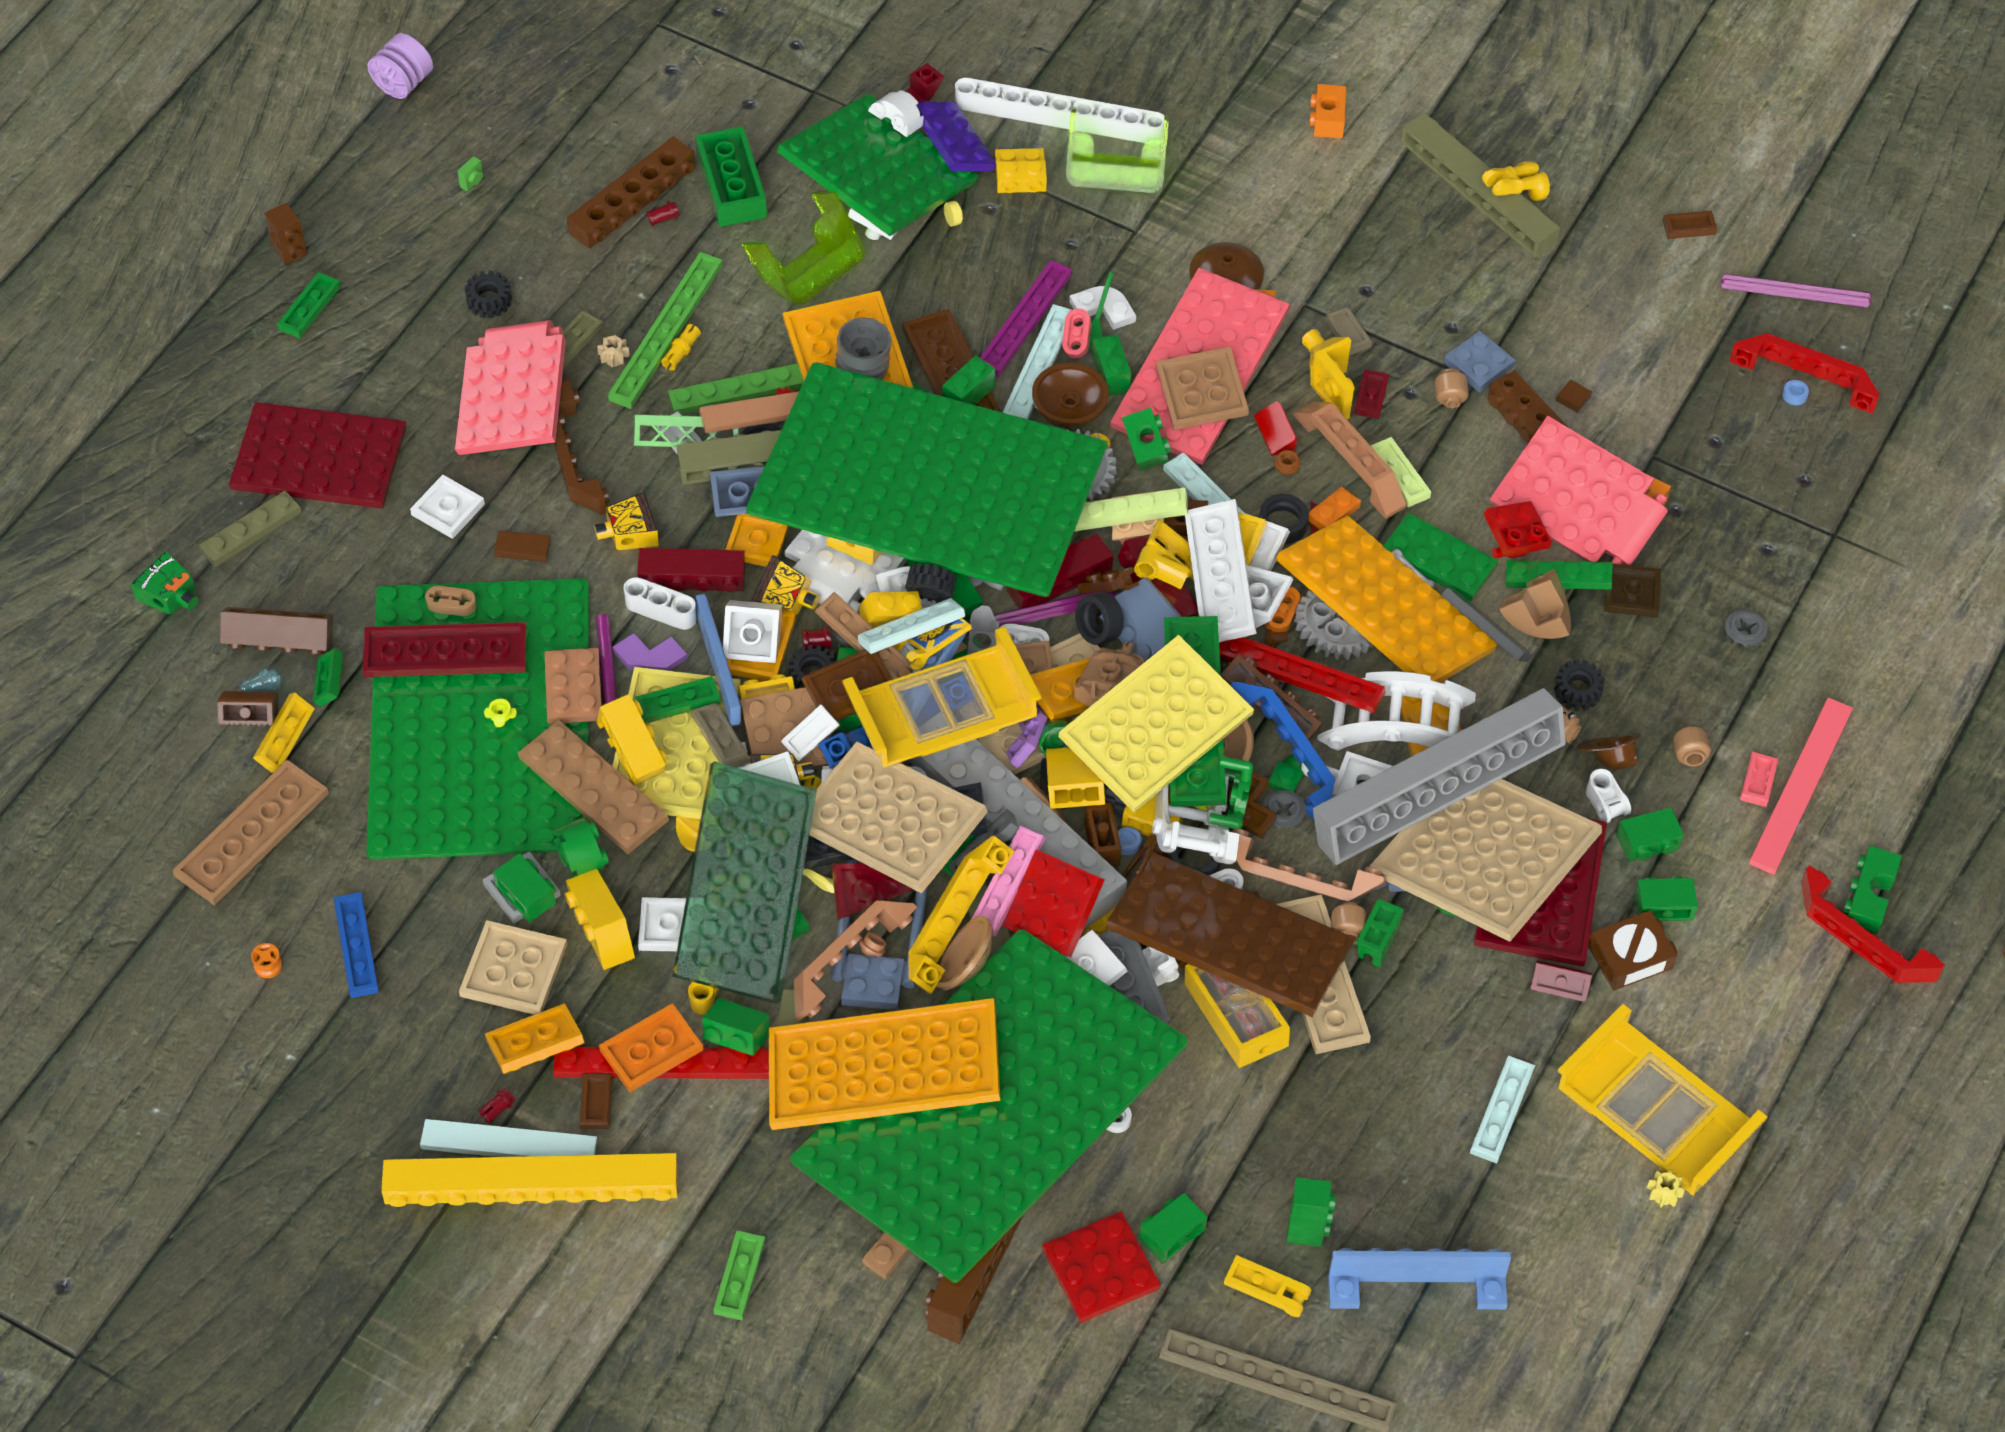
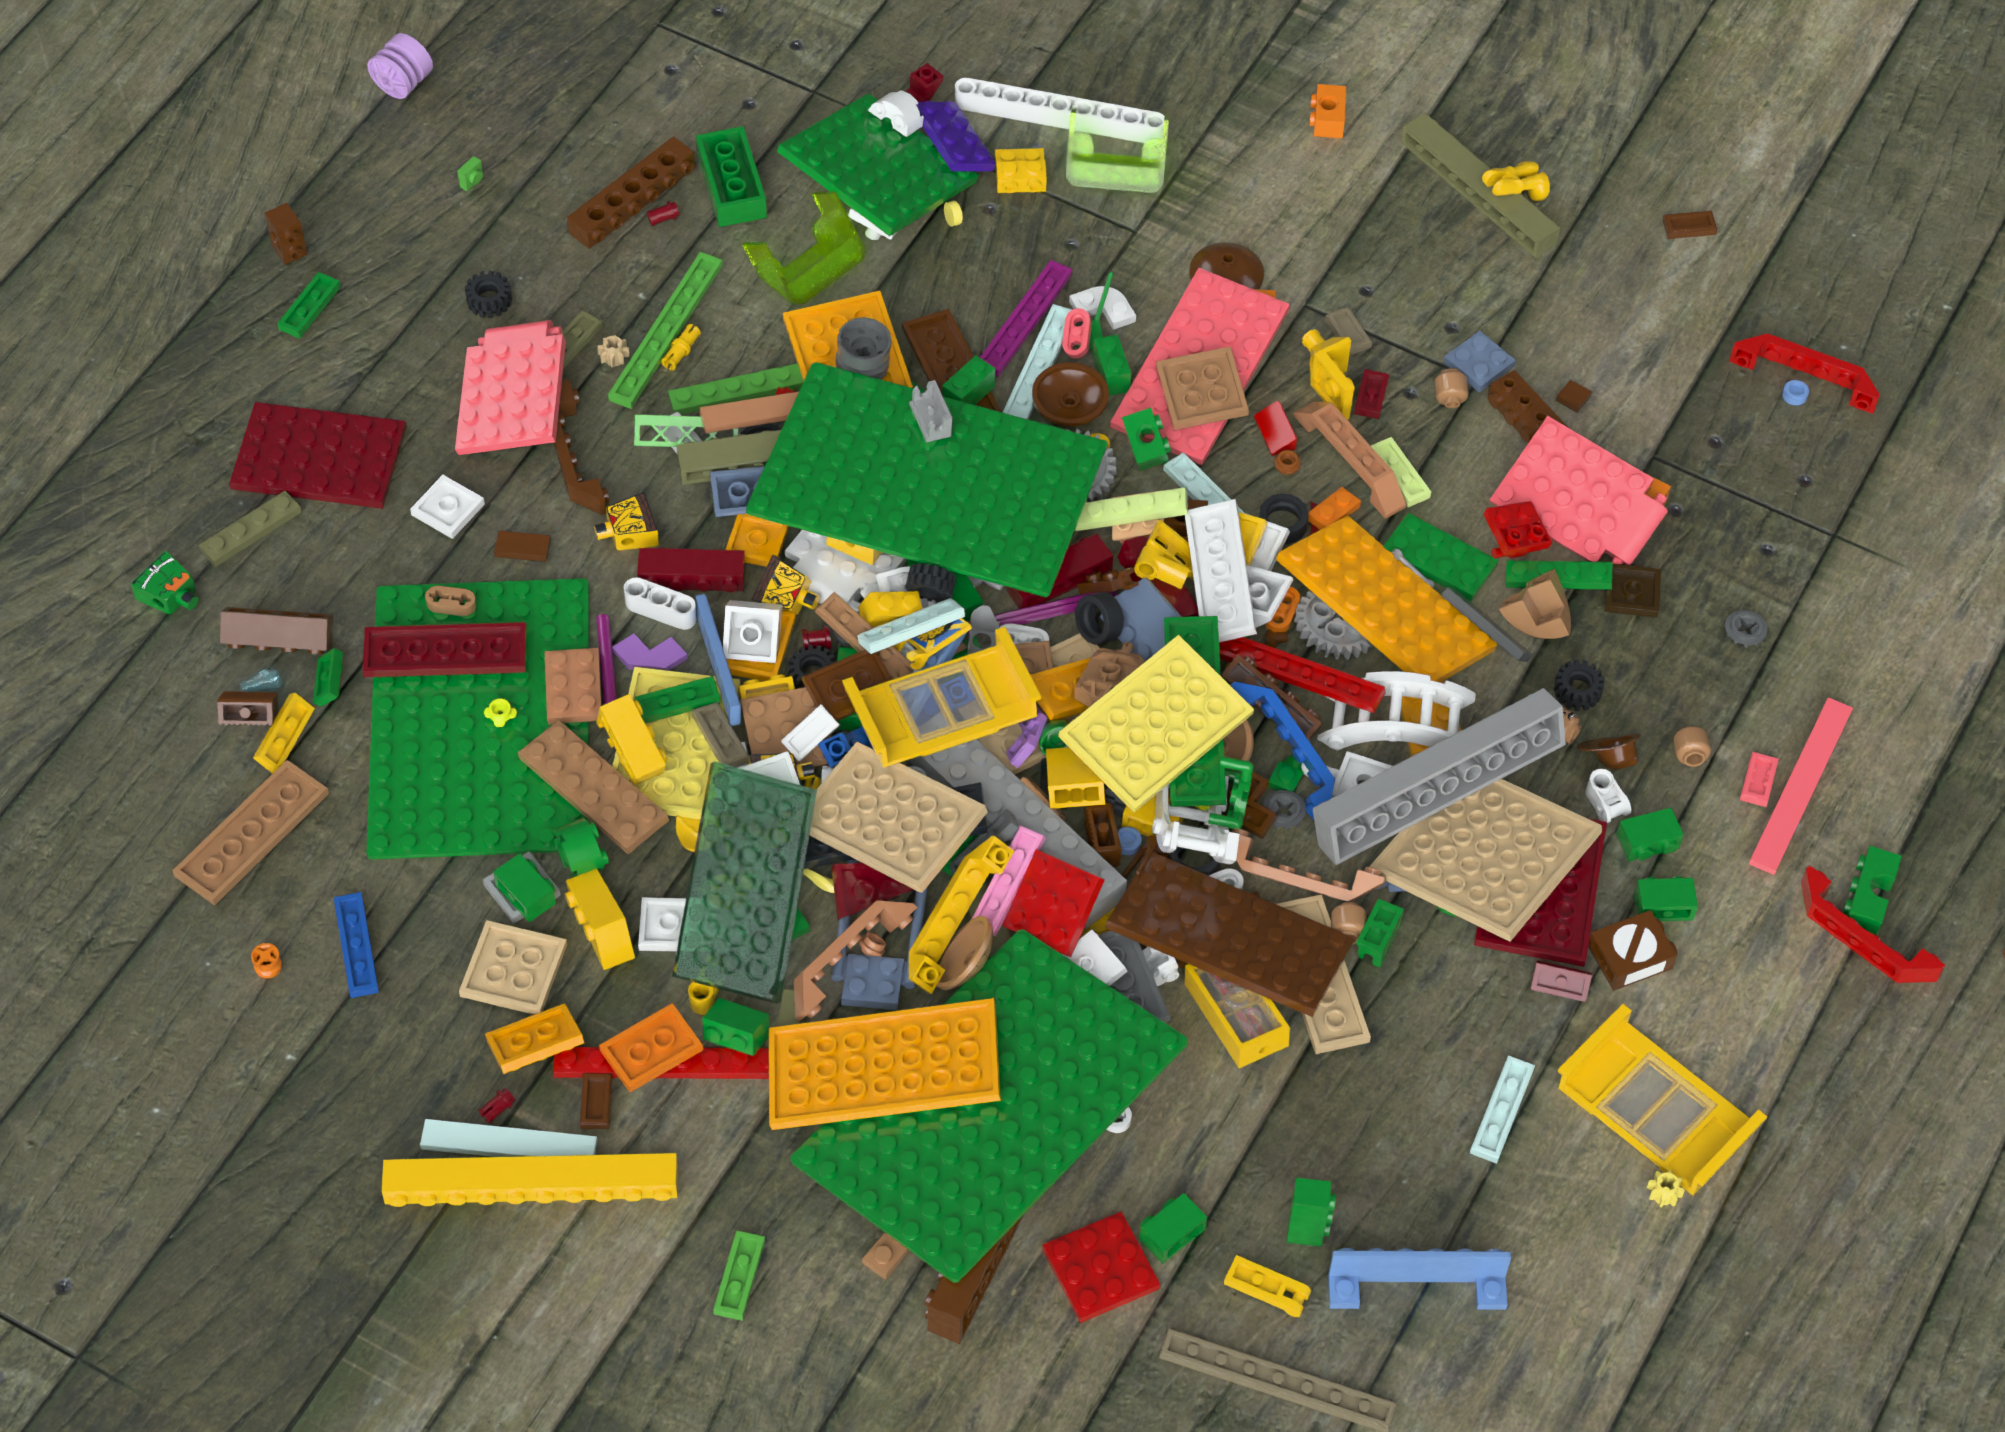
axle [1721,274,1871,307] -> none
none -> light grey hinge [909,380,952,442]

